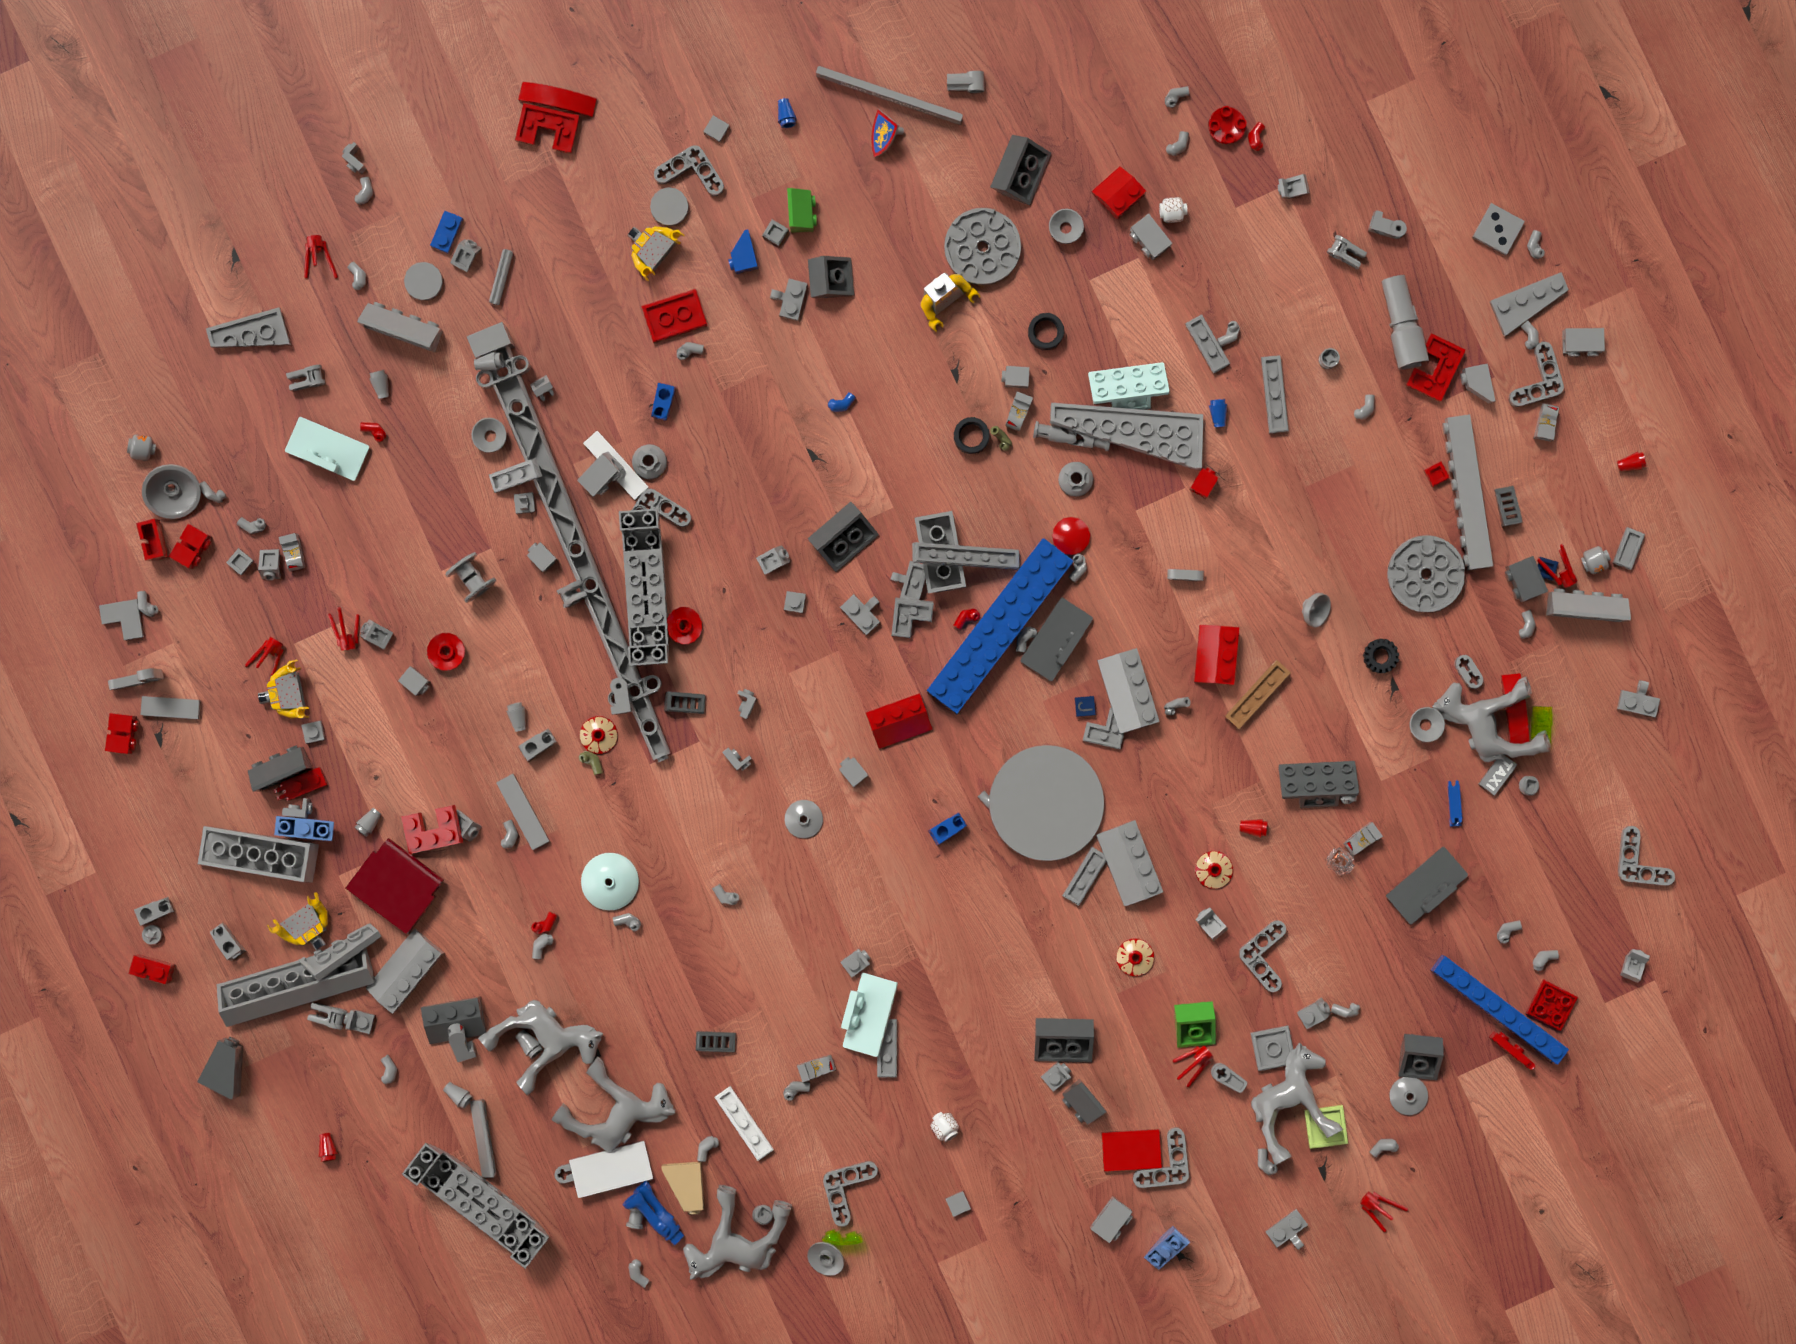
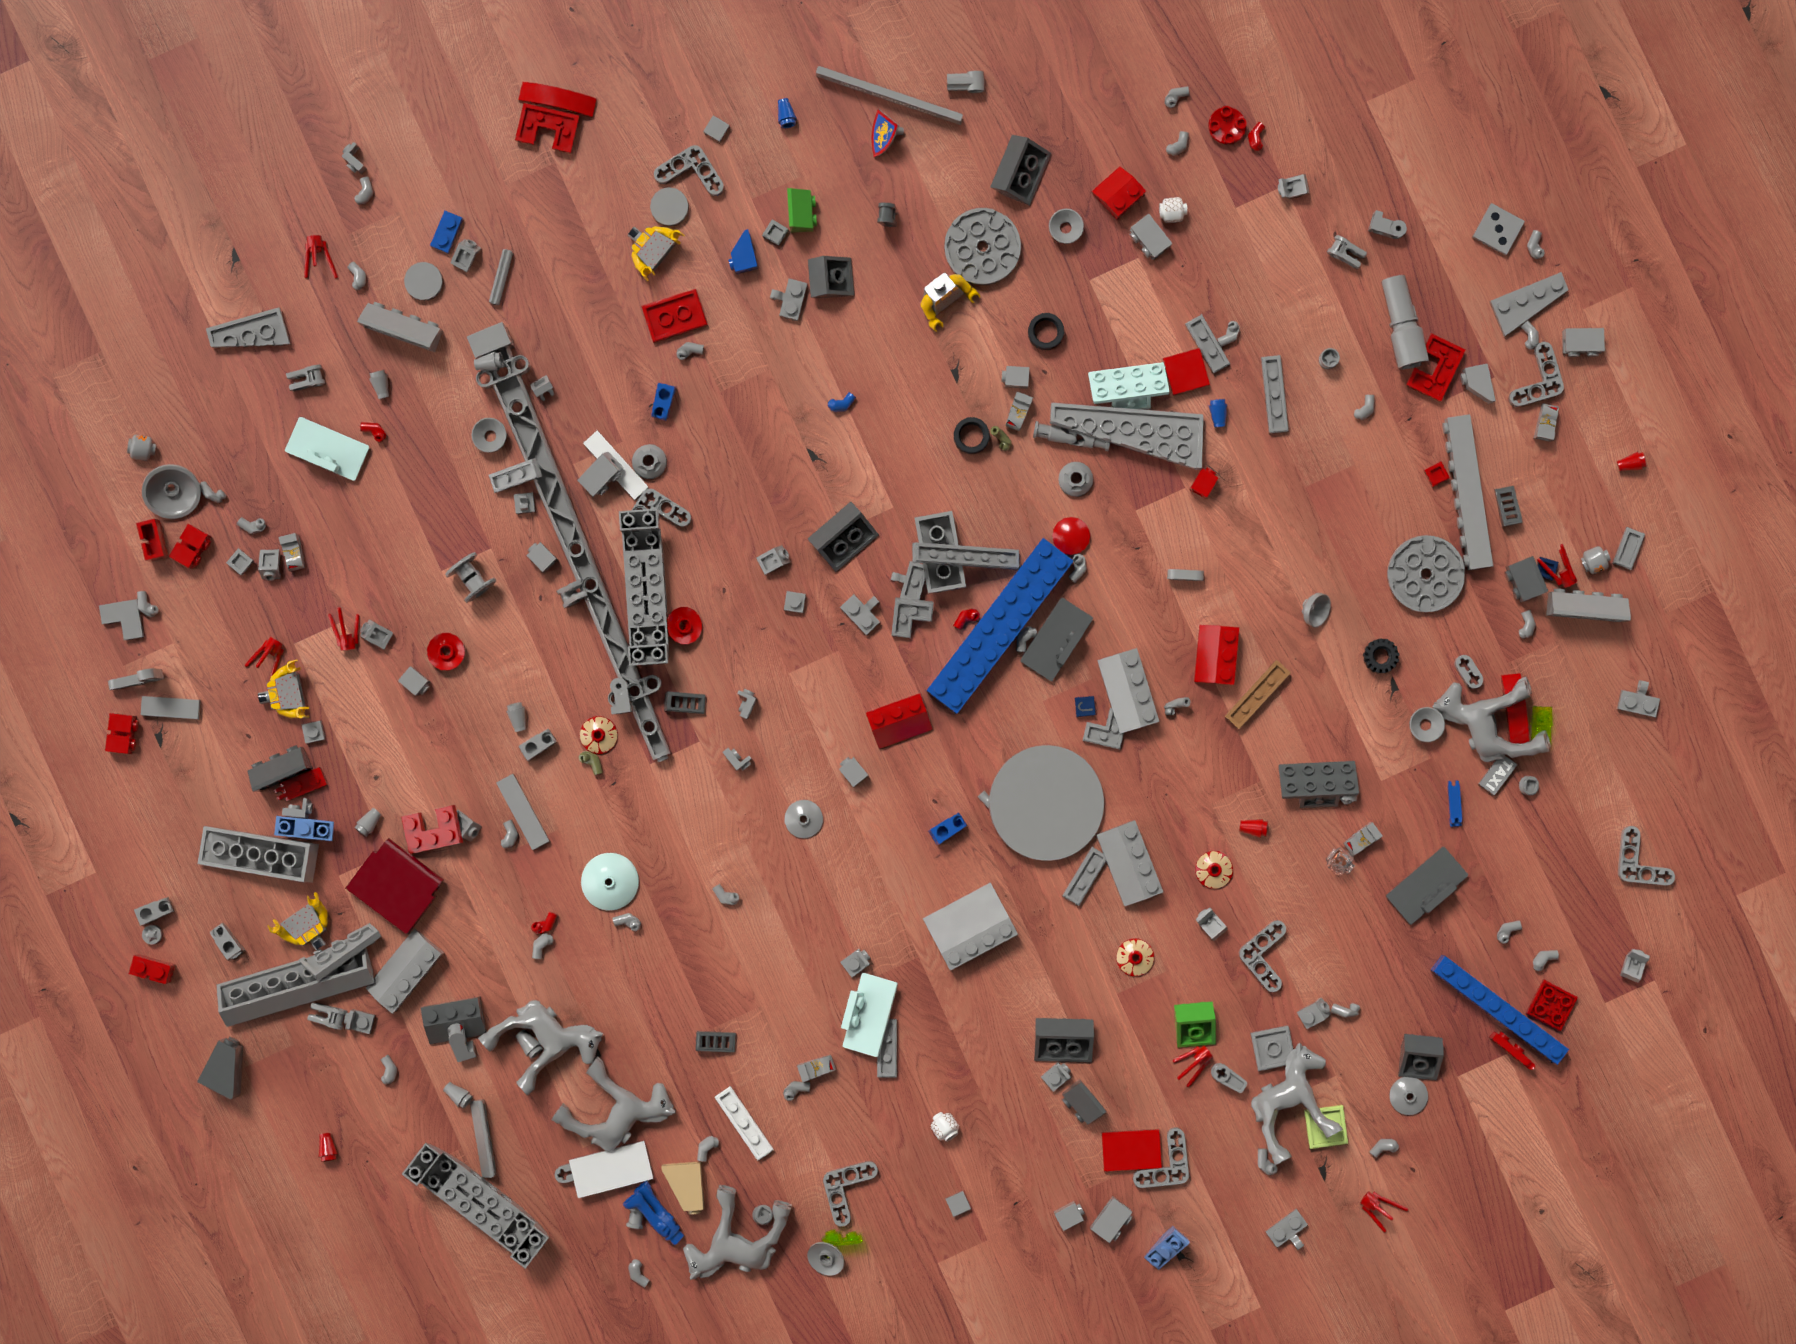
none -> dark grey piece [877,203,898,227]
none -> light grey slope [923,882,1018,970]
none -> light grey brick [1054,1201,1085,1231]
none -> red tile [1162,348,1210,395]

